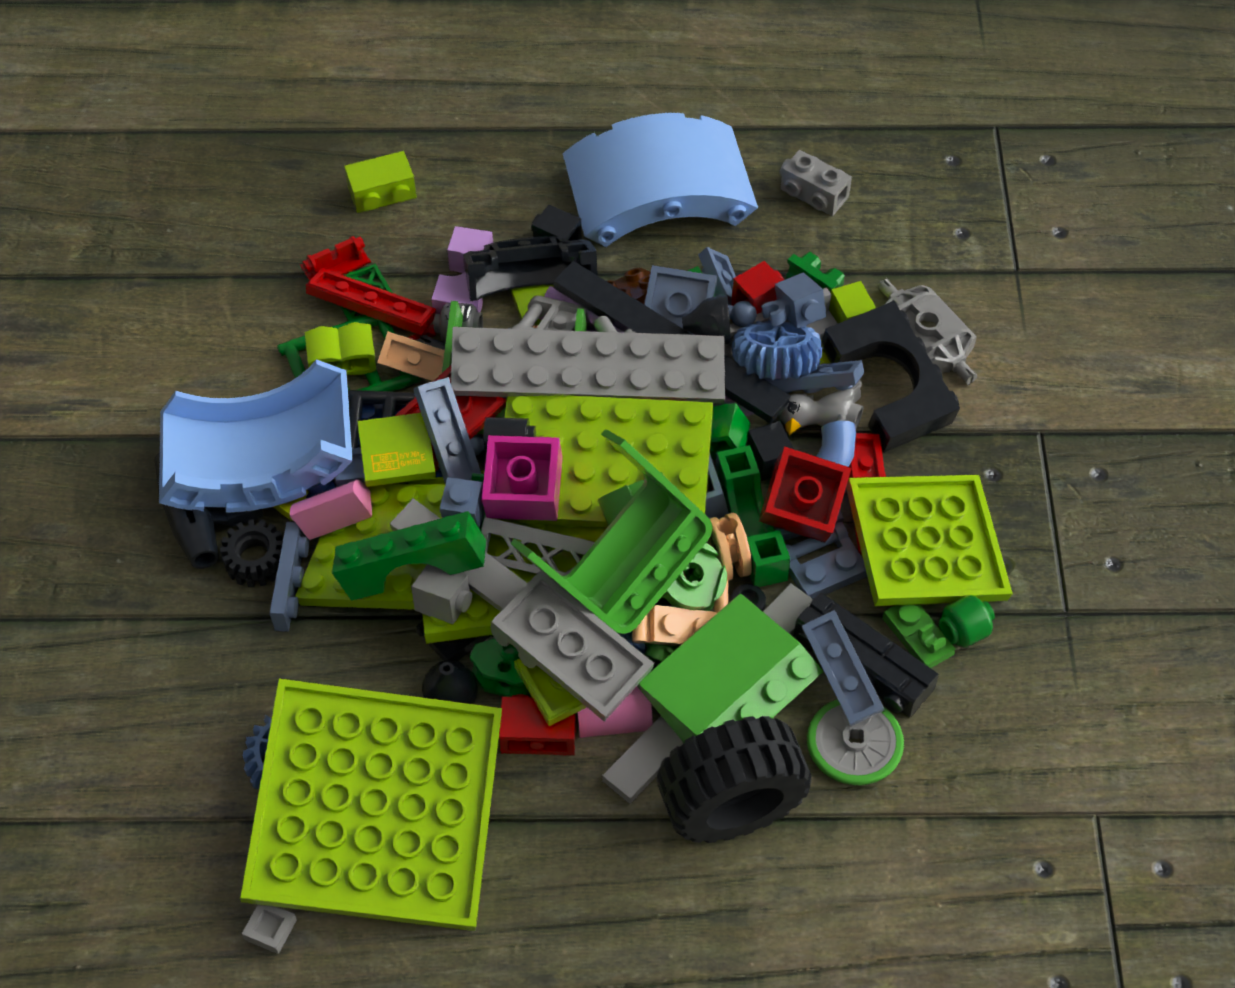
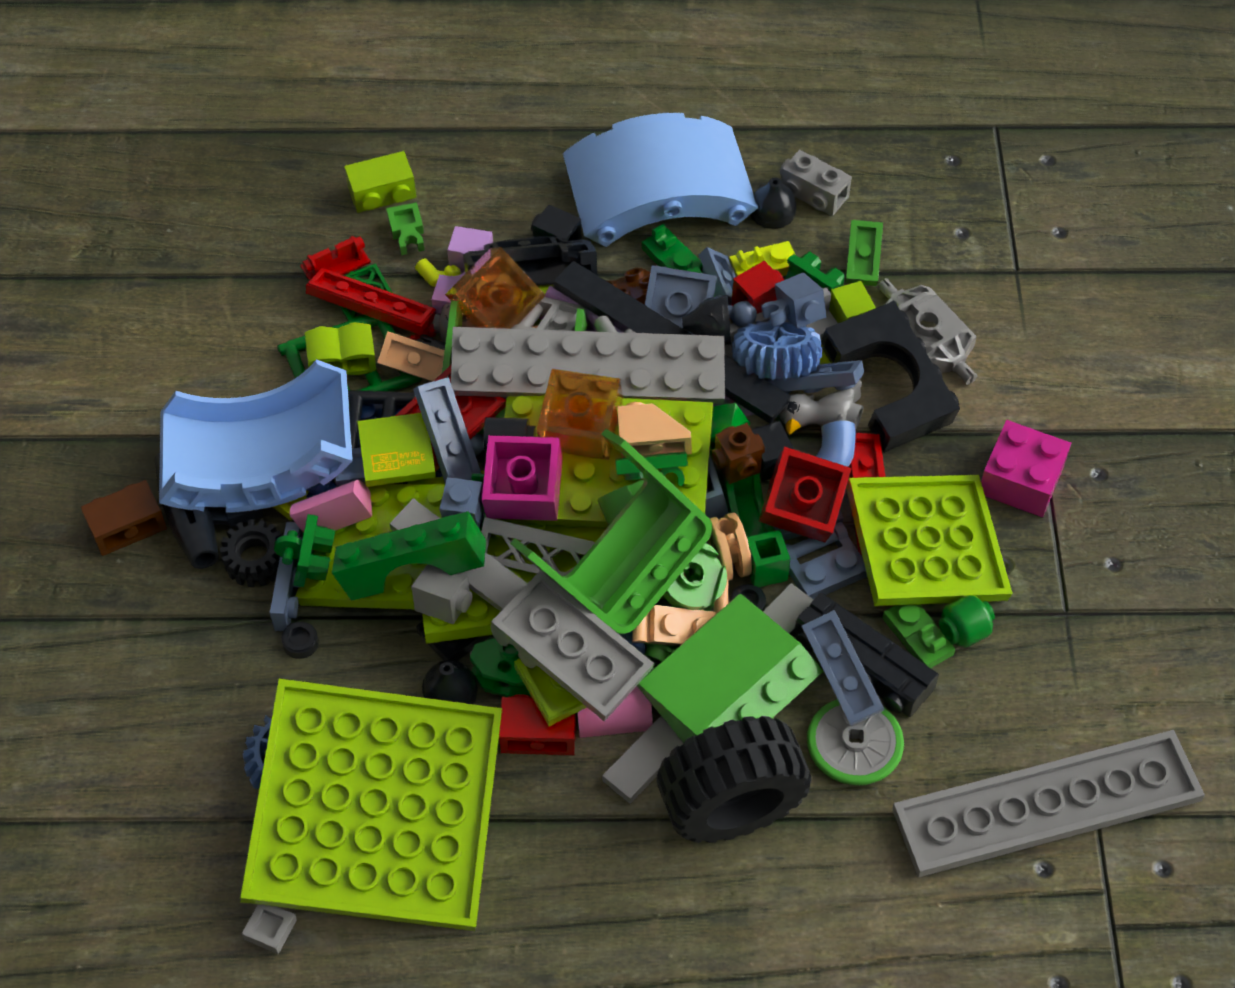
none -> reddish brown brick [81,480,167,556]
none -> green hips [274,514,335,587]
none -> black tile [281,622,319,659]
none -> bright green plate [386,202,425,255]
none -> neon yellow arm [415,258,461,287]
none -> clear orange brick [445,247,546,329]
none -> clear orange brick [537,369,623,460]
none -> green plate [615,452,688,486]
none -> light nougat slope [617,402,692,458]
none -> green plate [642,224,703,273]
none -> reddish brown brick [712,423,765,484]
none -> neon yellow plate [729,241,795,277]
none -> black helmet [750,178,796,229]
none -> bright green plate [845,220,883,286]
none -> light grey plate [892,730,1205,878]
none -> dark pink brick [981,420,1072,517]

